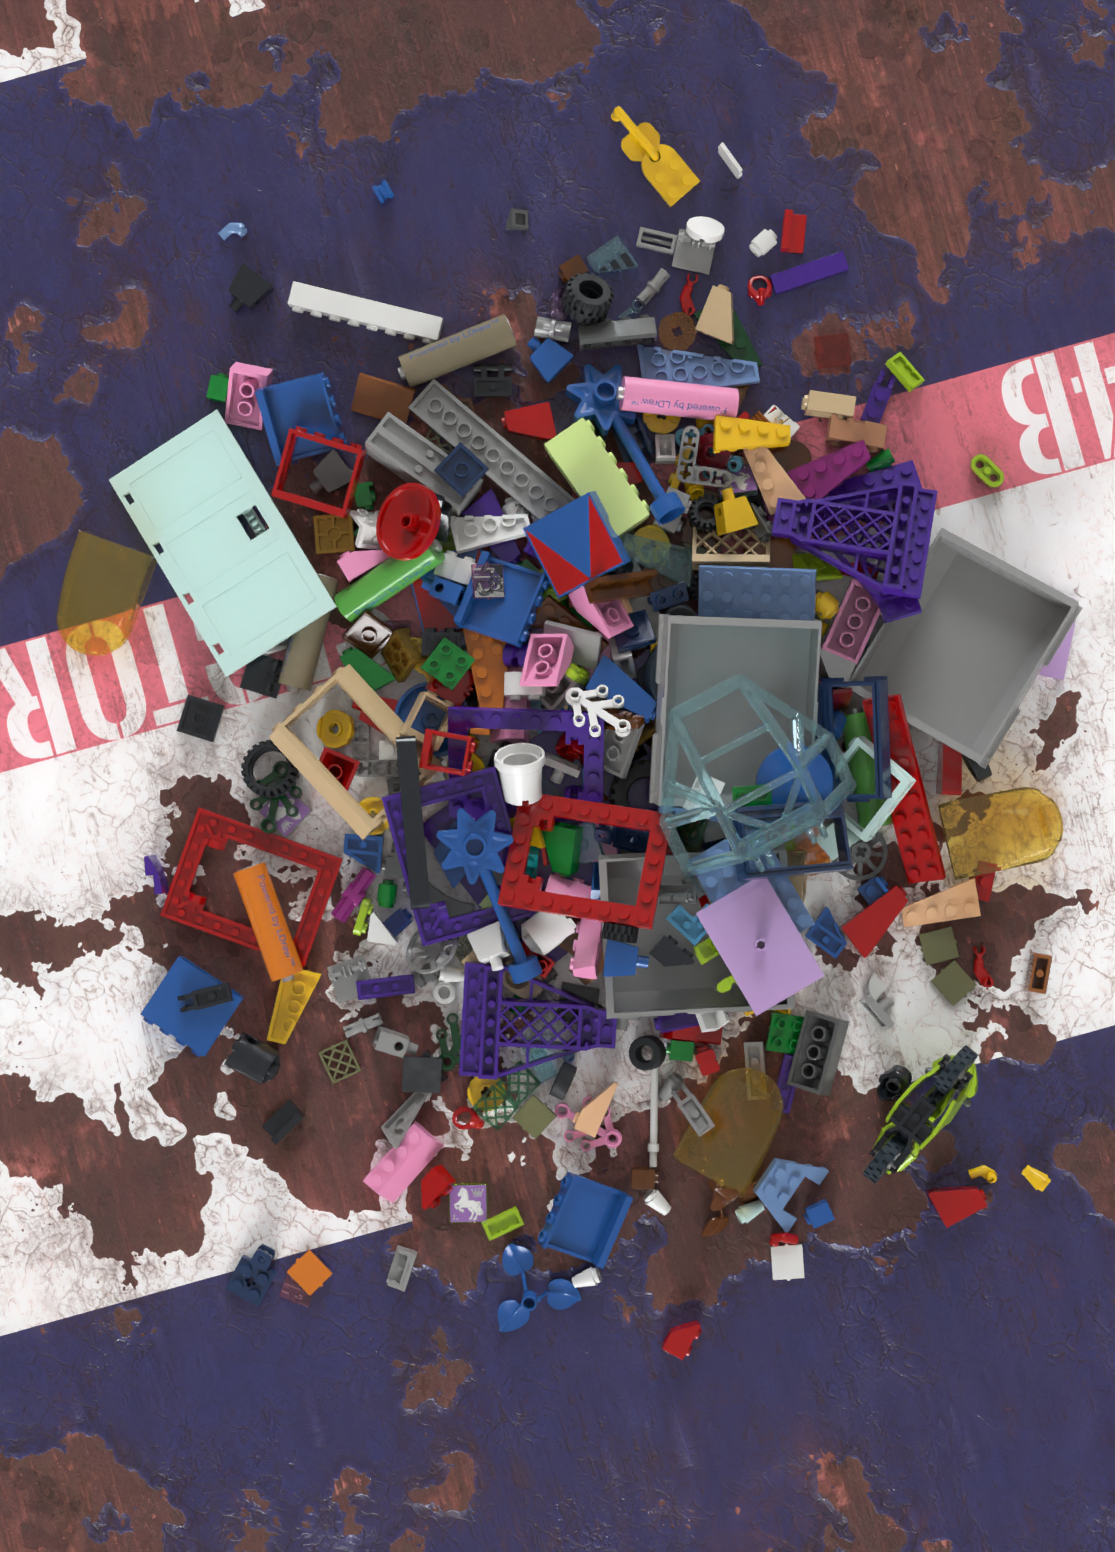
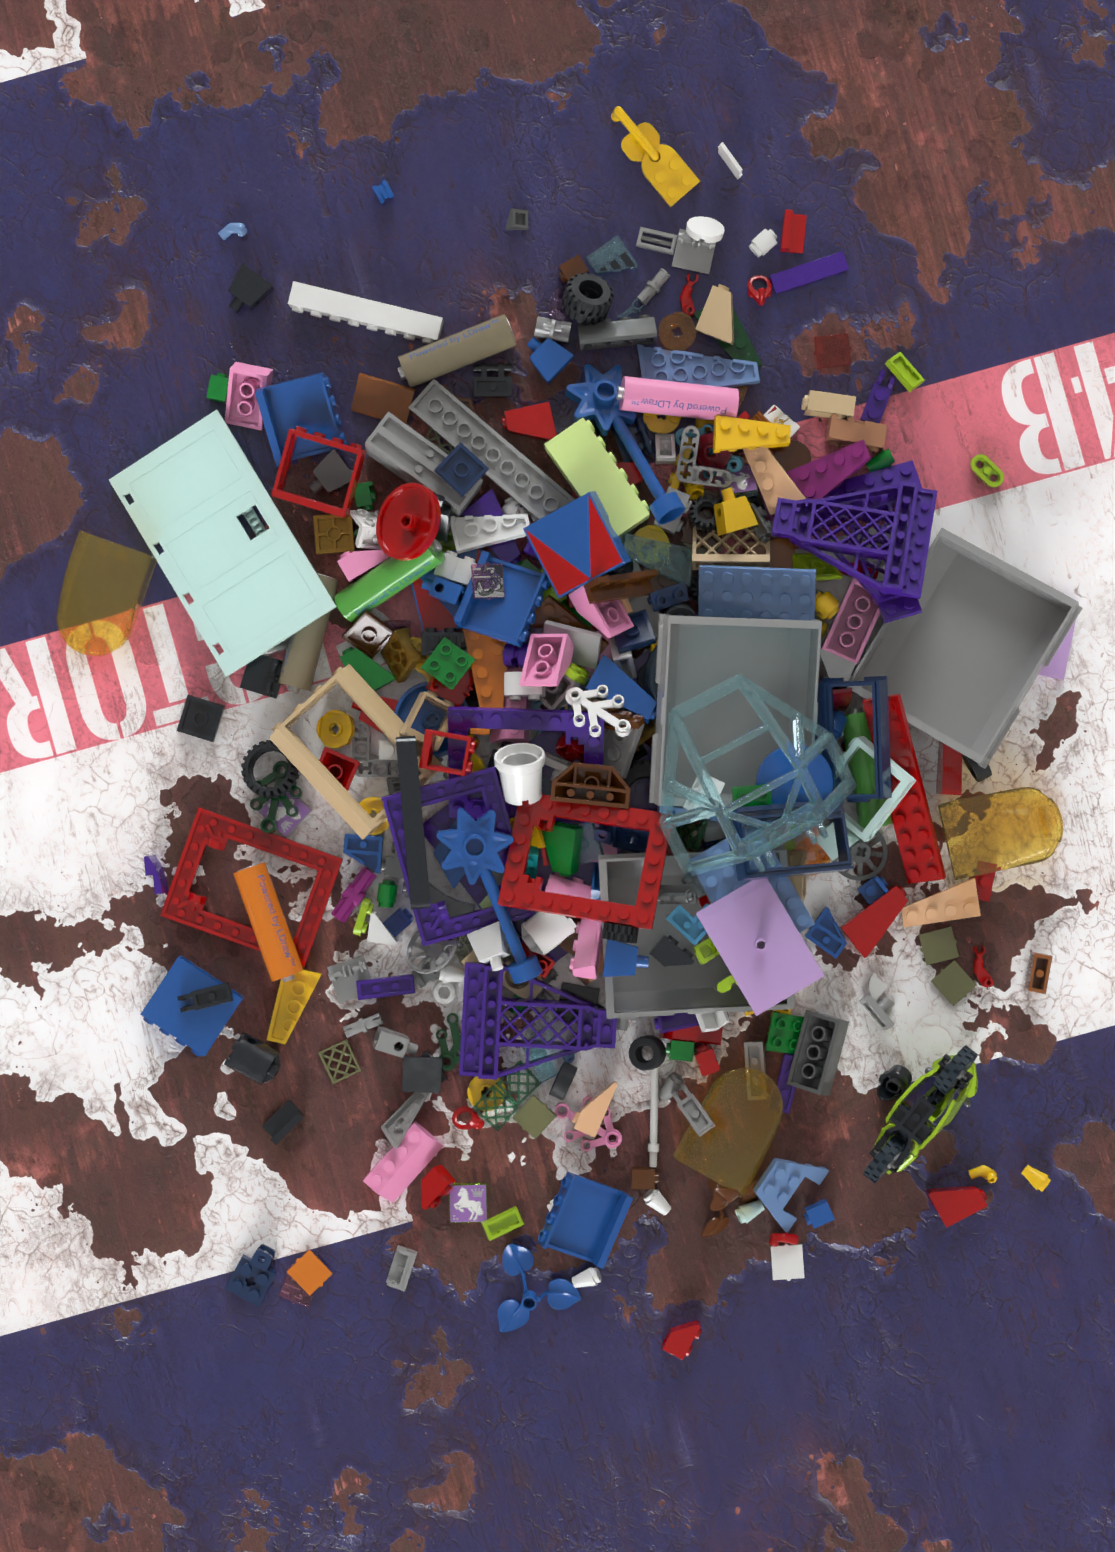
none -> reddish brown wedge [550,762,630,809]

